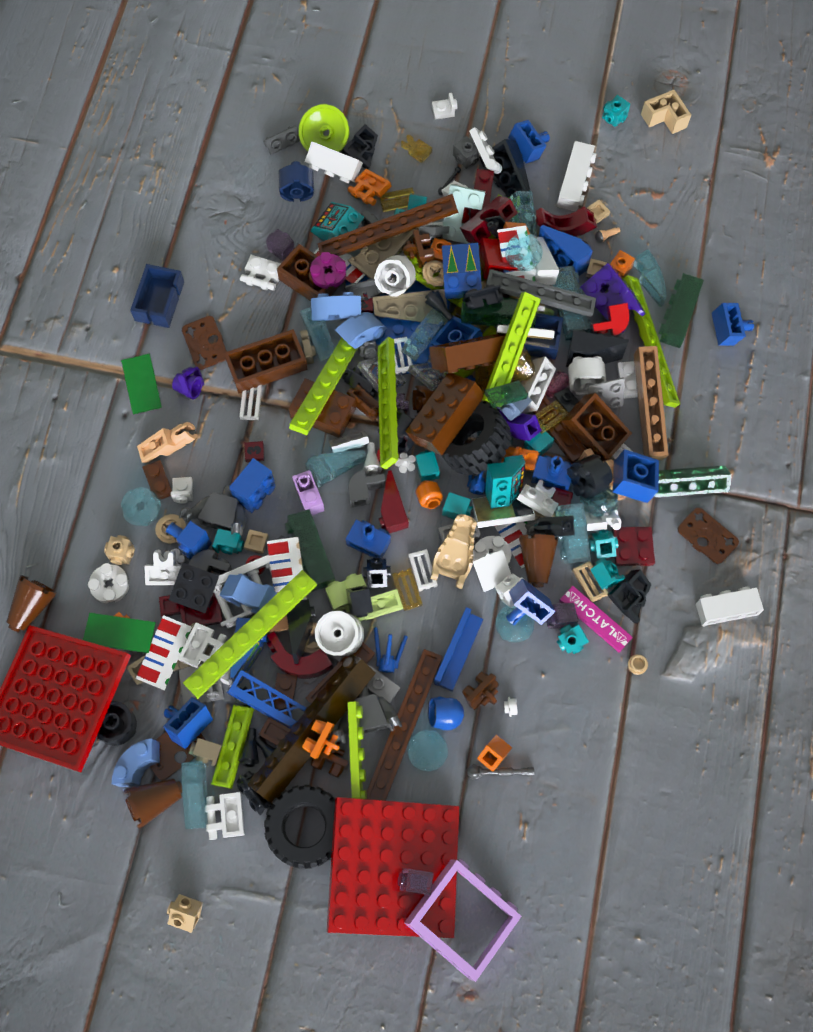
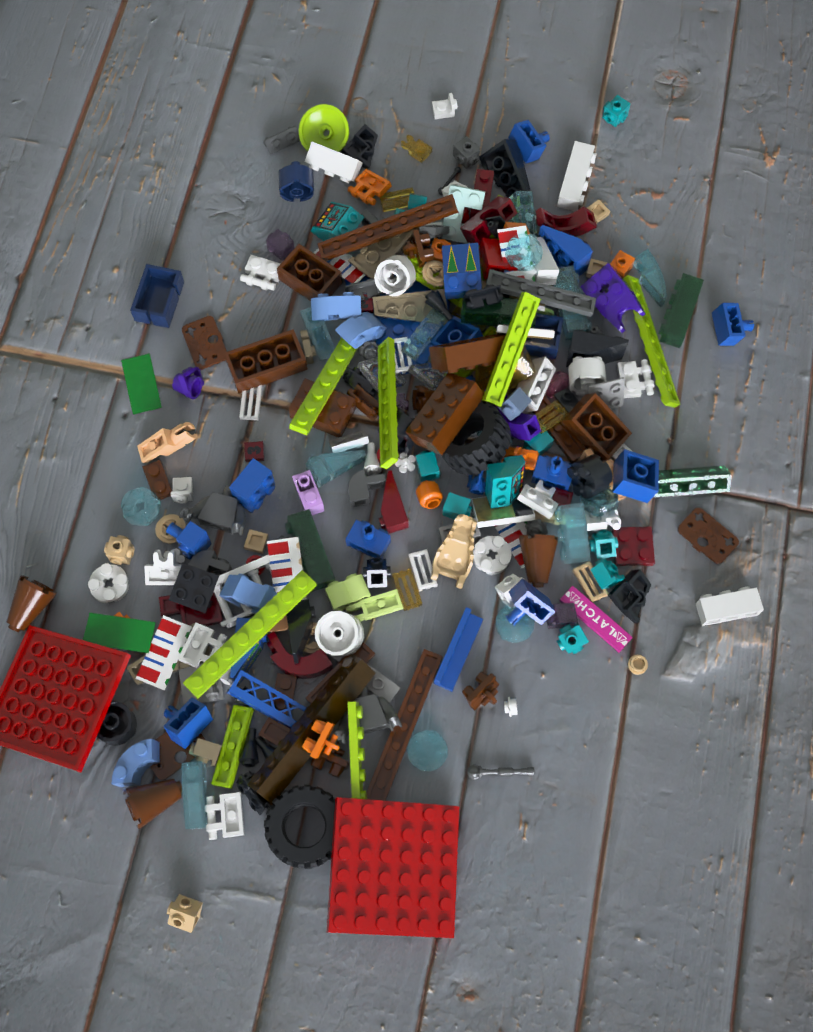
teal brick [212,529,244,555] -> none
magenta plate [310,252,346,289] -> none
black brick [346,585,373,617] -> none
blue plant [374,627,408,673] -> none
clear purple brick [398,869,433,895] -> none
lavender window [404,859,522,982] -> none
blue helmet [428,696,464,730] -> none
white plate [469,127,502,174] -> none
white piece [472,549,512,592] -> none
orange brick [477,735,512,772] -> none
clear green plate [485,381,528,408] -> none
black hinge [534,516,575,536] -> none
brick [591,303,629,336] -> none
light nougat piece [595,227,620,242] -> none
medium nougat brick [634,346,668,461] -> none
tan brick [641,90,691,134] -> none

